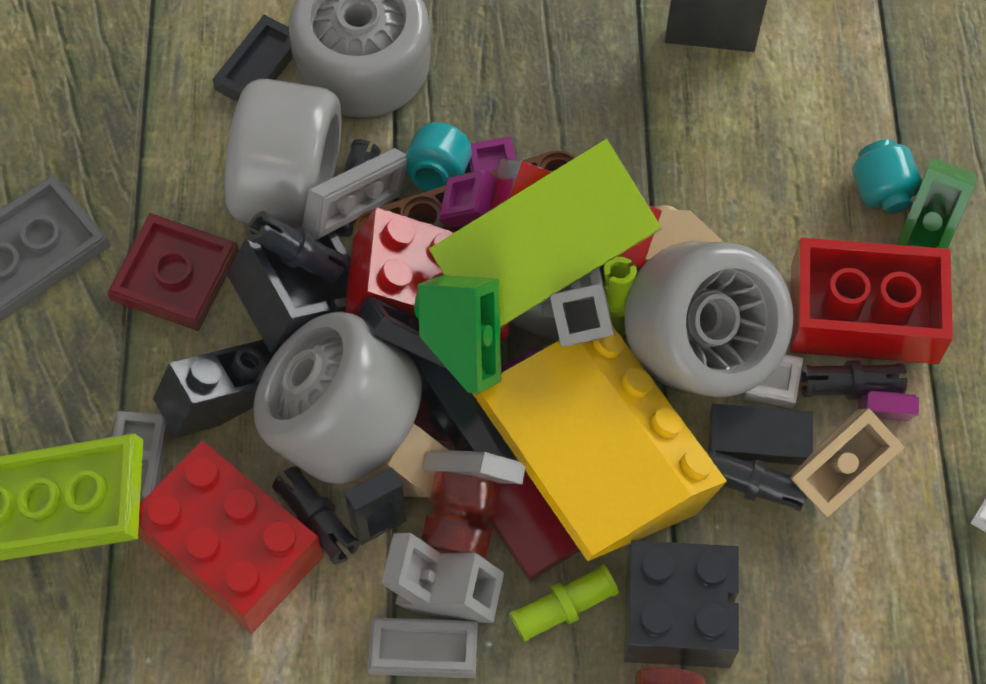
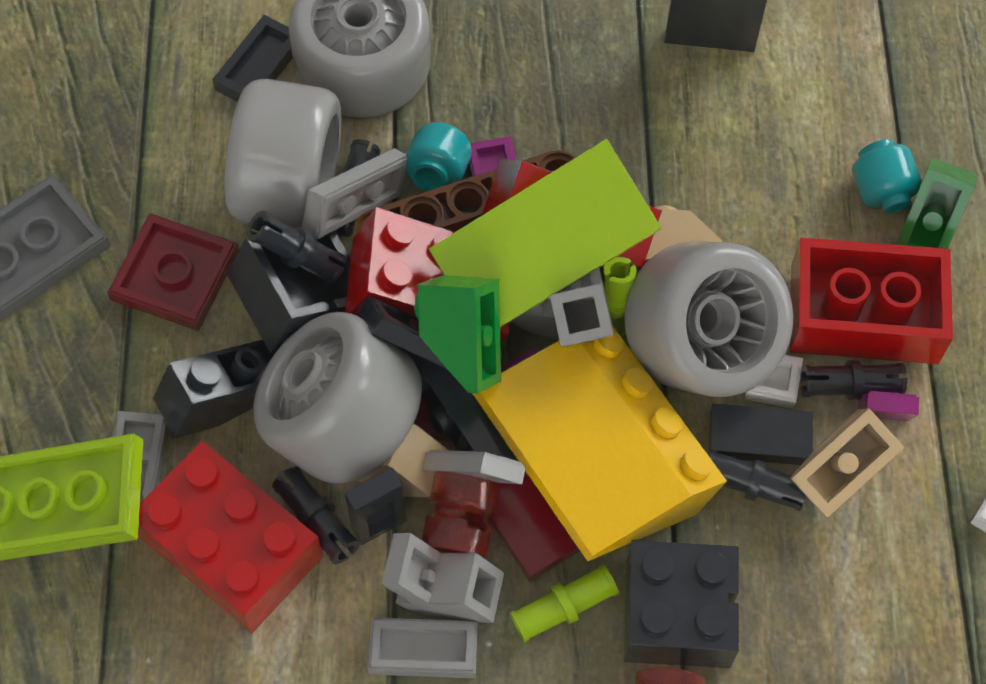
magenta tile [439,169,496,228] -> none

